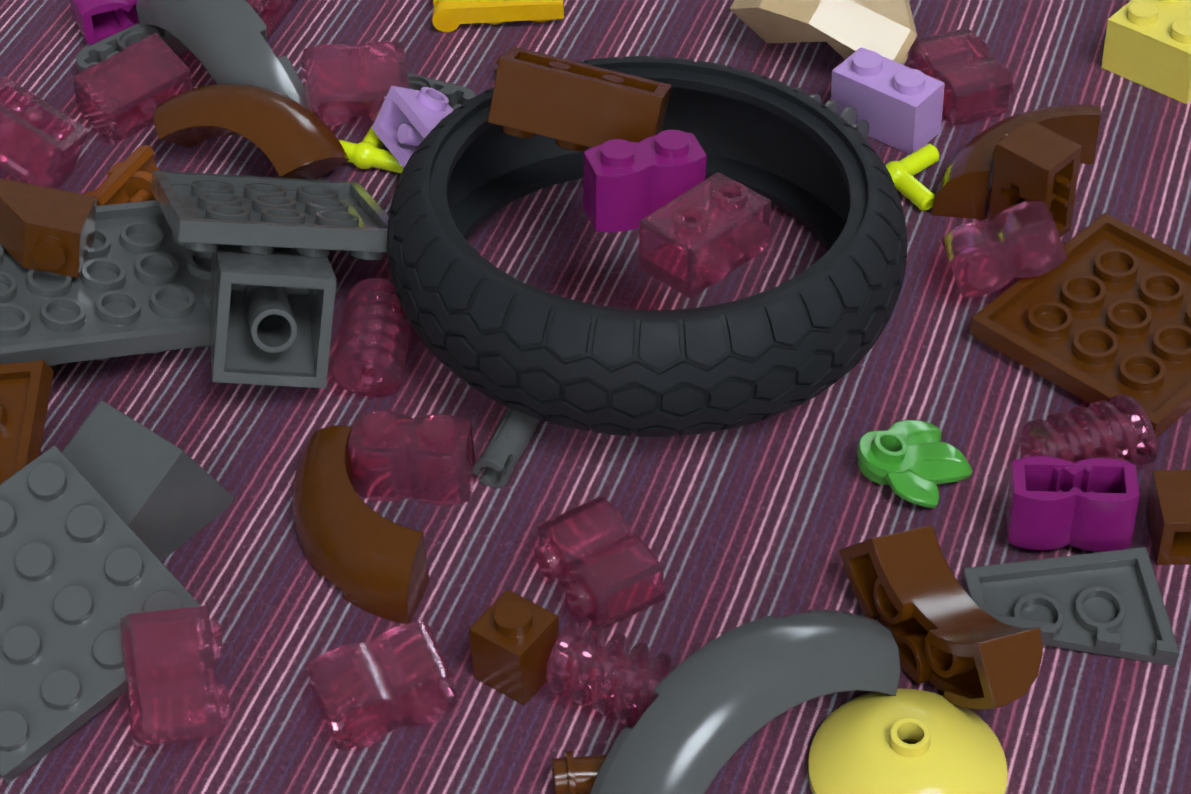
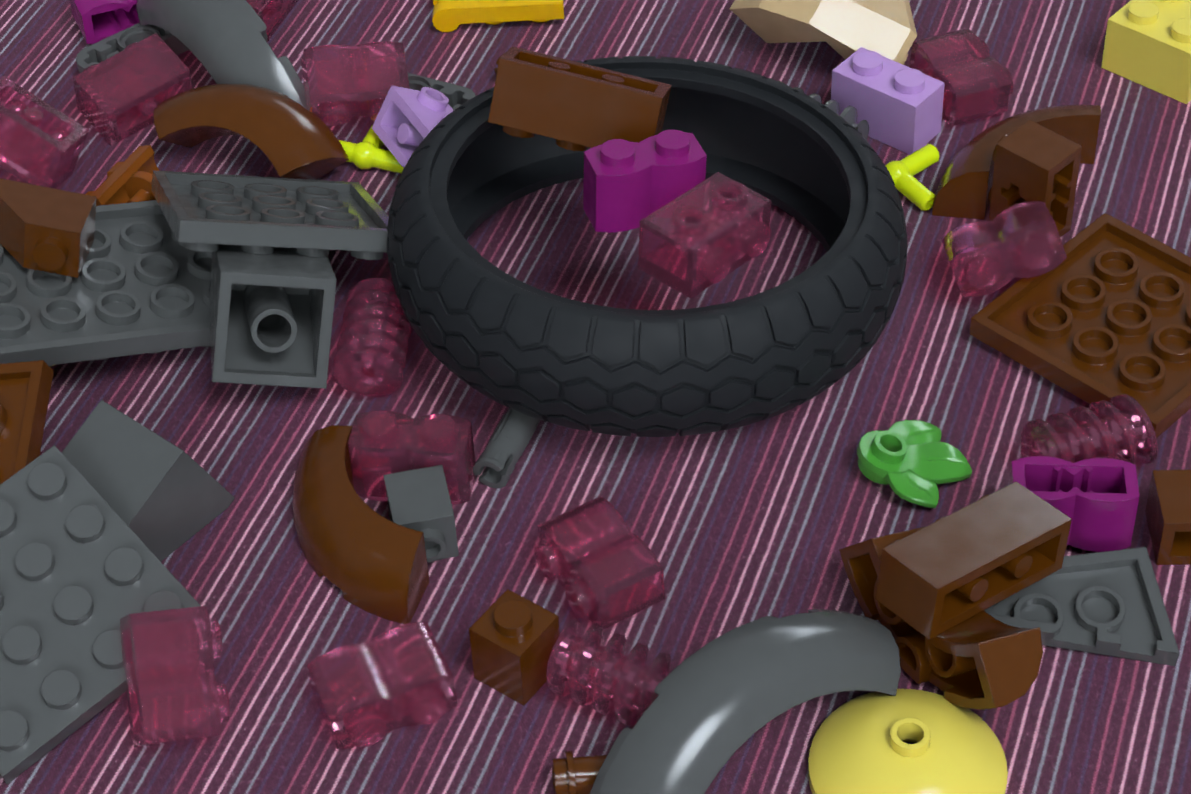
none -> dark grey brick [383,465,459,562]
none -> reddish brown brick [875,482,1072,640]

